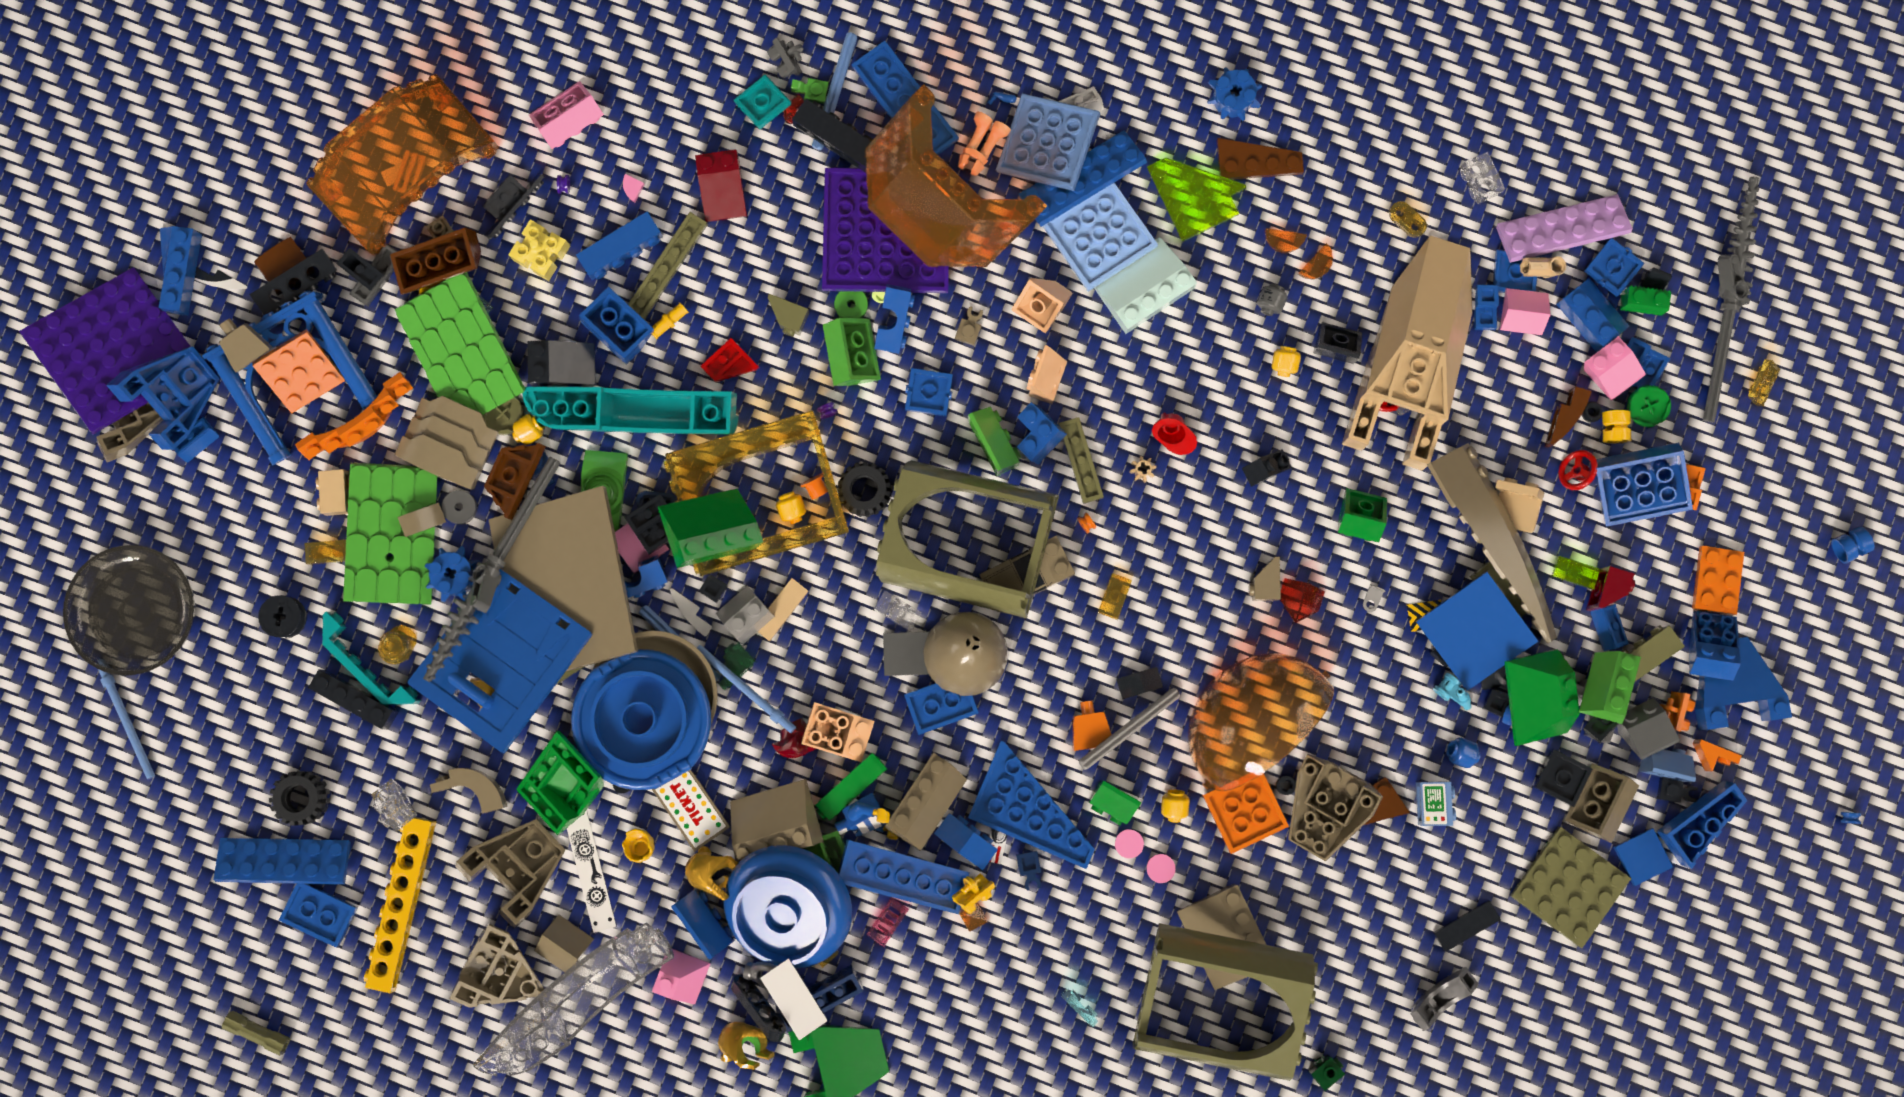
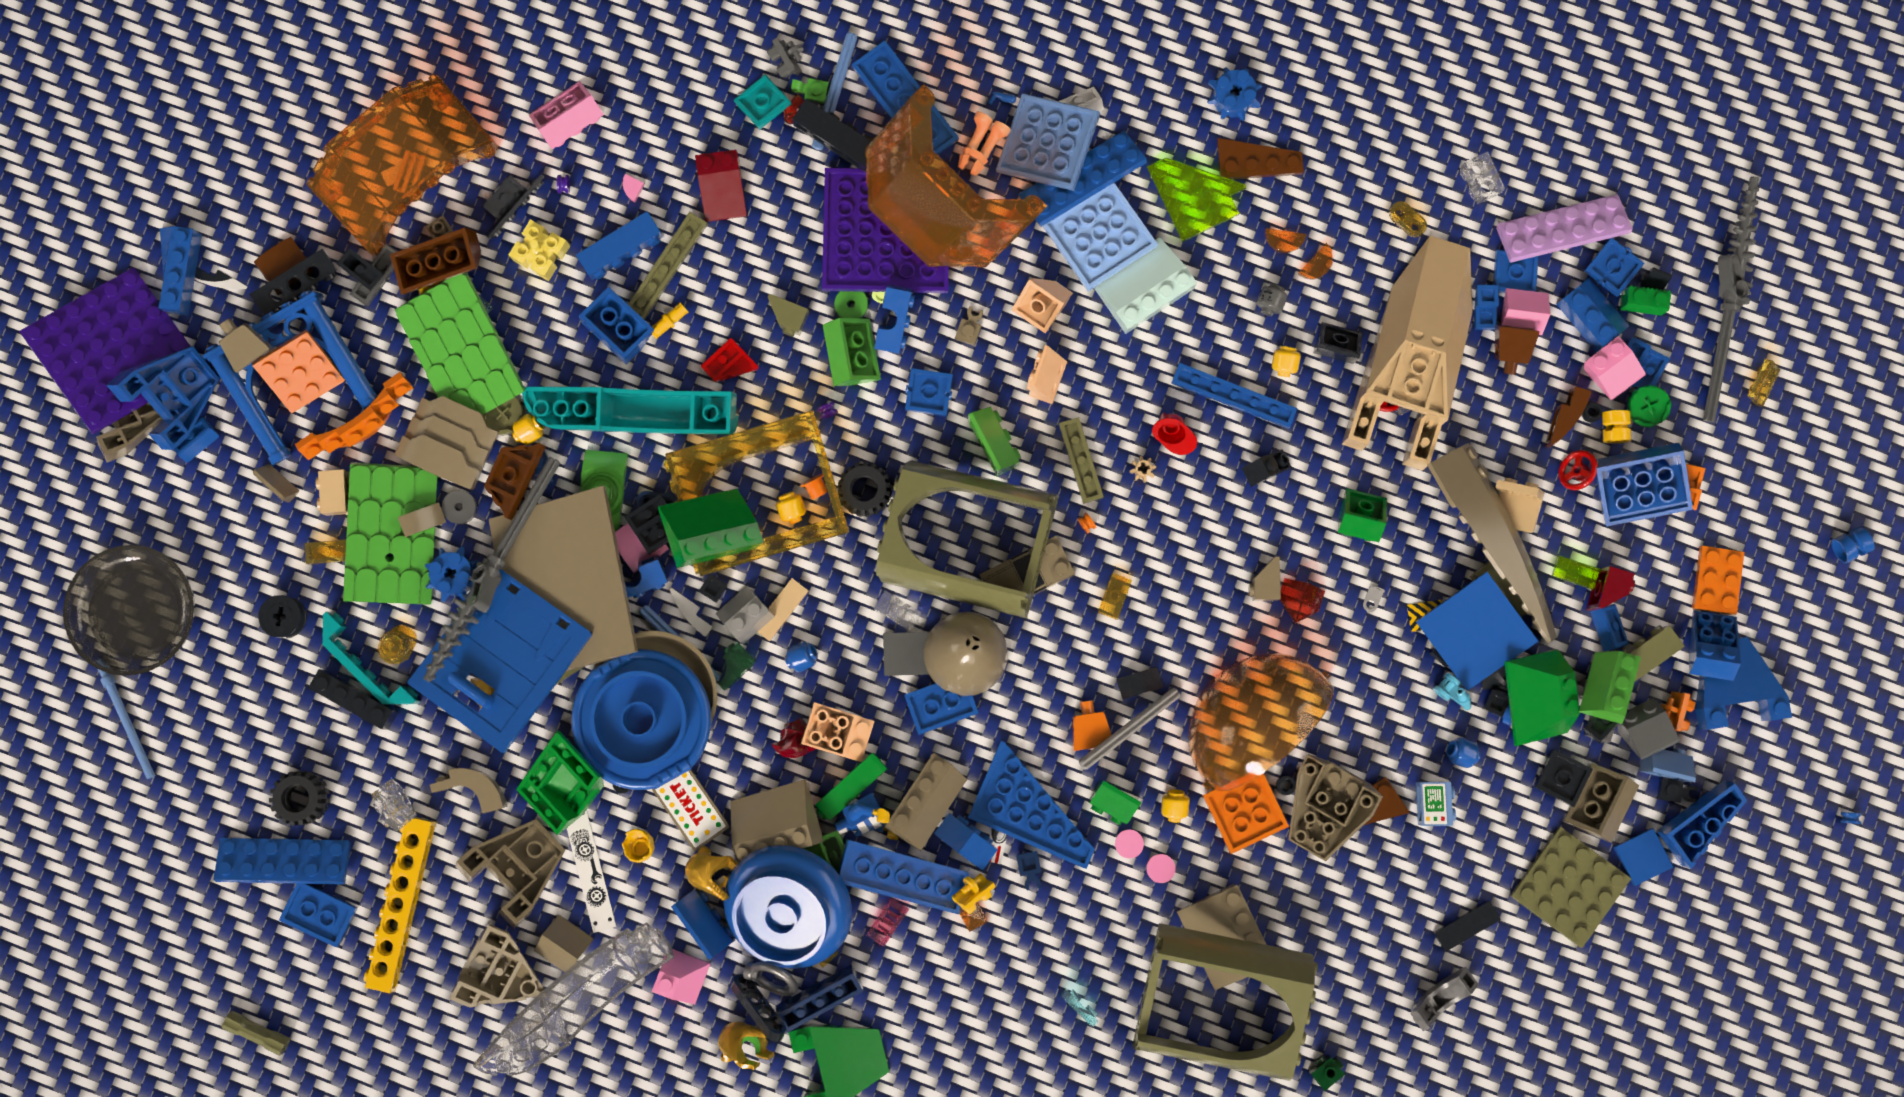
black slope [527,340,596,387] -> none
medium blue bar [697,645,796,733] -> none
white sticker [760,959,827,1040] -> none
blue brick [1017,402,1067,465] -> none
tan piece [1520,256,1566,278] -> none
orange slope [1693,739,1742,772] -> none
none -> dark tan slope [253,464,299,503]
none -> blue head [785,641,818,672]
none -> blue plate [1171,363,1297,429]
none -> reddish brown torso [1495,325,1540,375]

